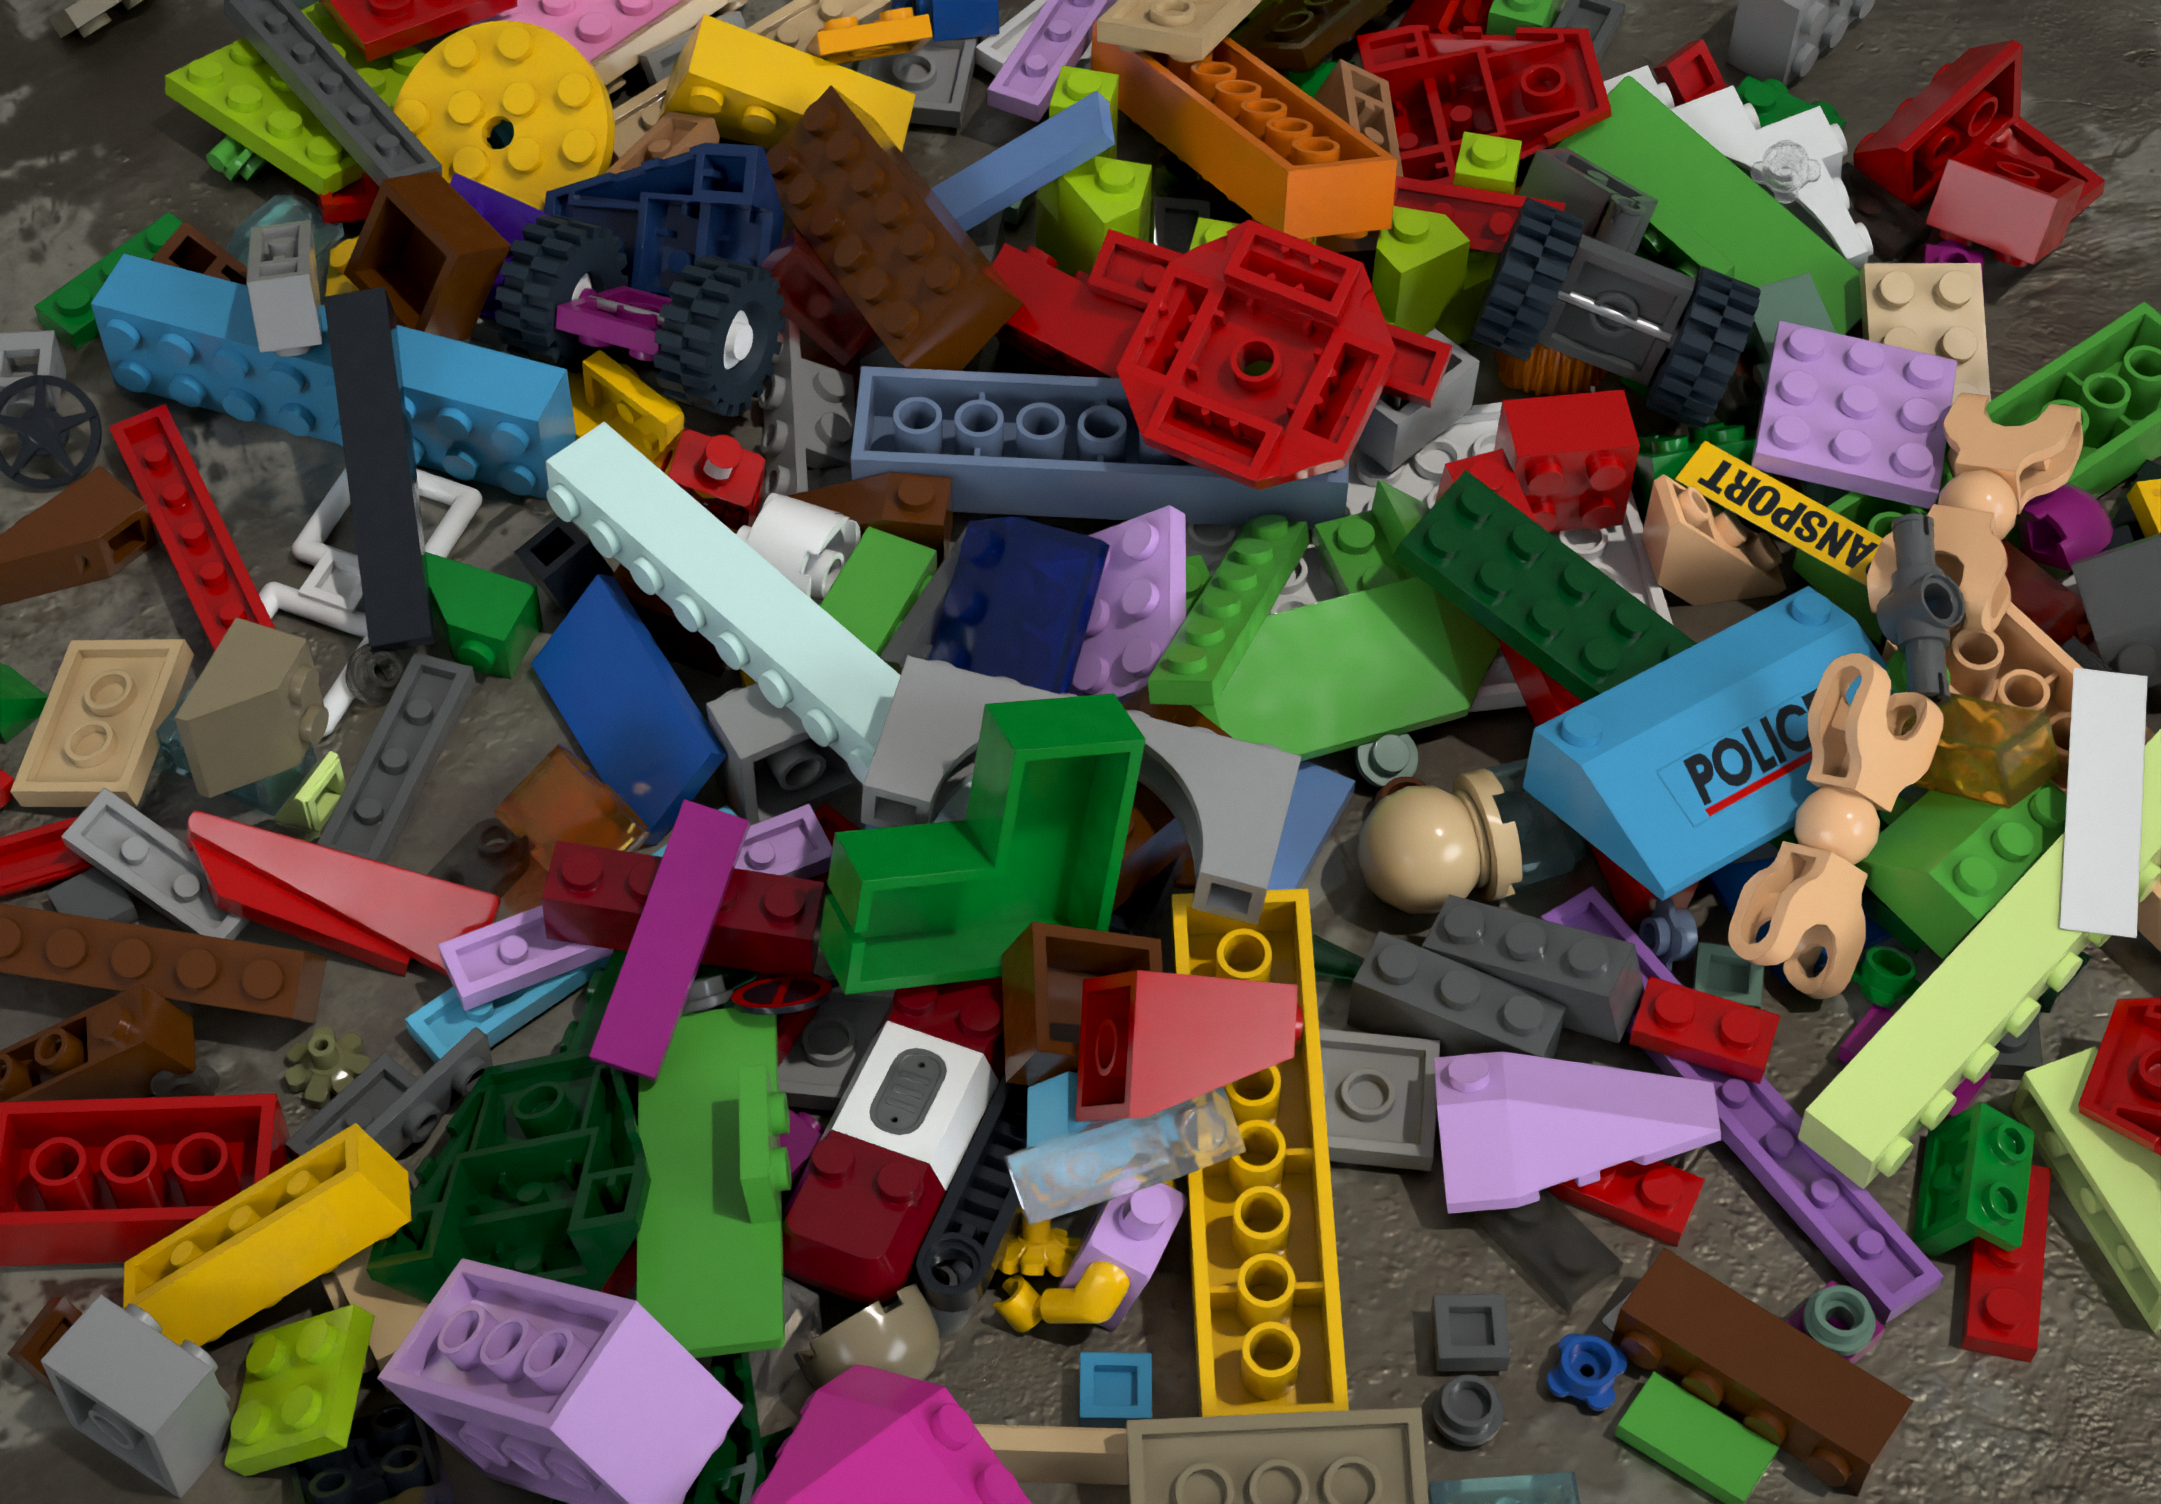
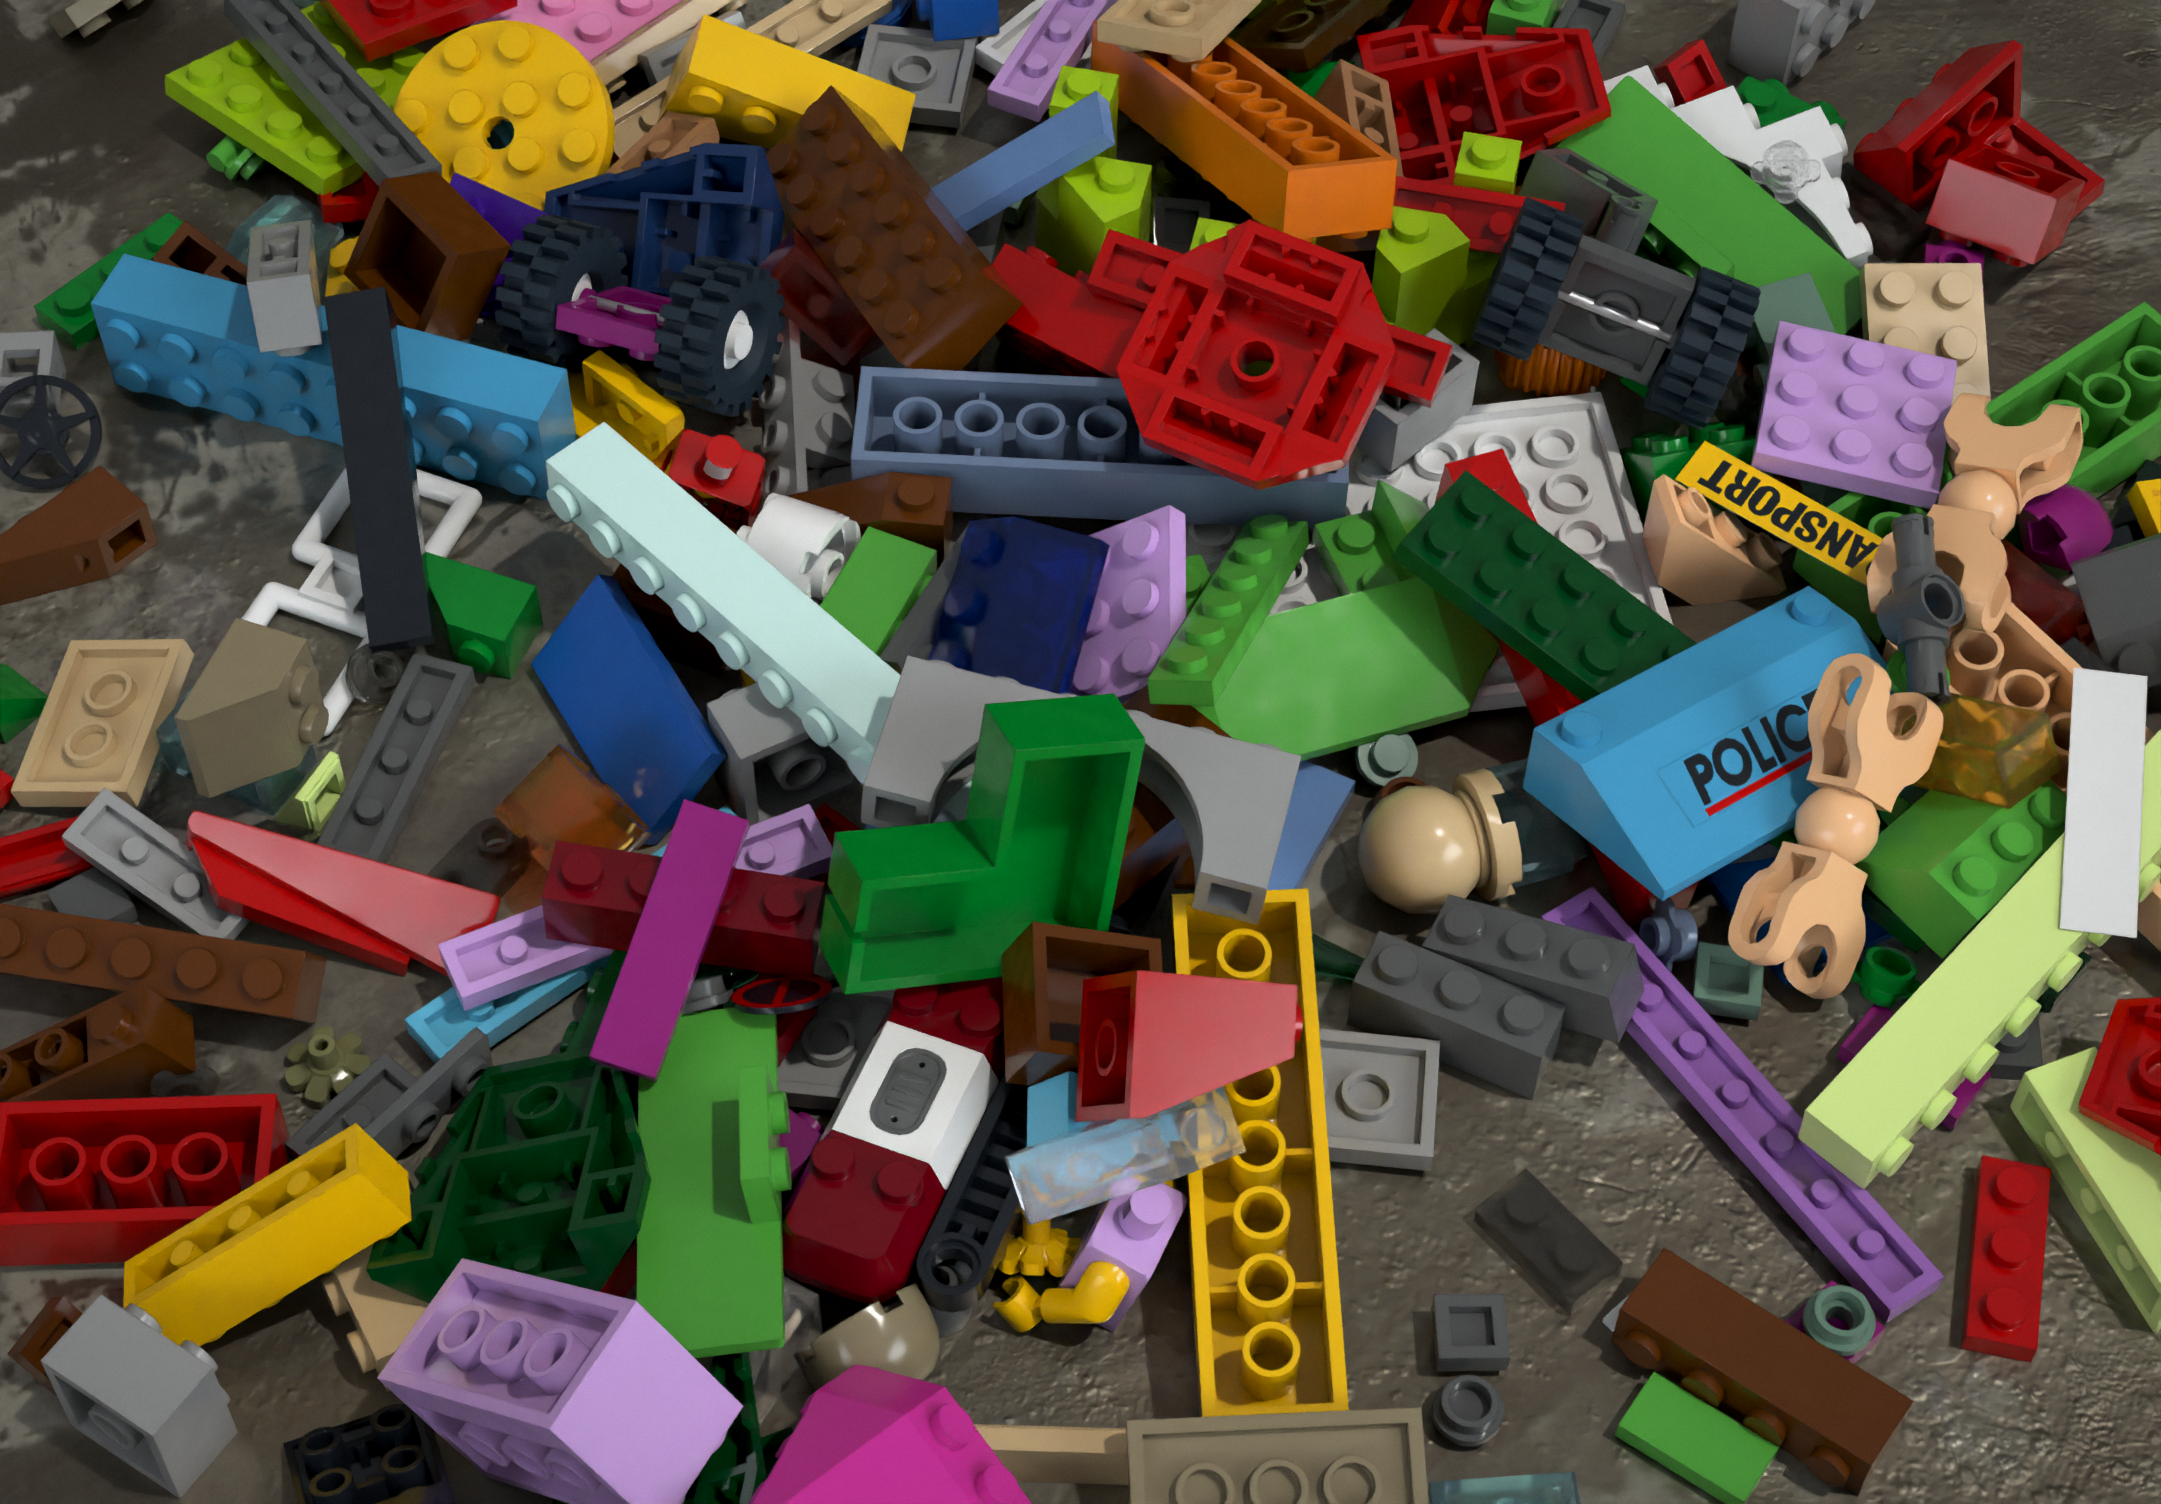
red plate [109,404,275,652] -> none
lime plate [224,1304,375,1477] -> none
black brick [515,516,614,616] -> none
light orange plate [807,7,933,65] -> none
dark azure plate [1079,1352,1152,1429] -> none
lavender wedge [1434,1051,1721,1214] -> none
red brick [1494,389,1640,532] -> none
blue plate [1546,1334,1627,1411] -> none
red plate [1548,1160,1705,1247] -> none
red plate [1629,976,1781,1084] -> none
green bracket [1912,1102,2035,1258] -> none

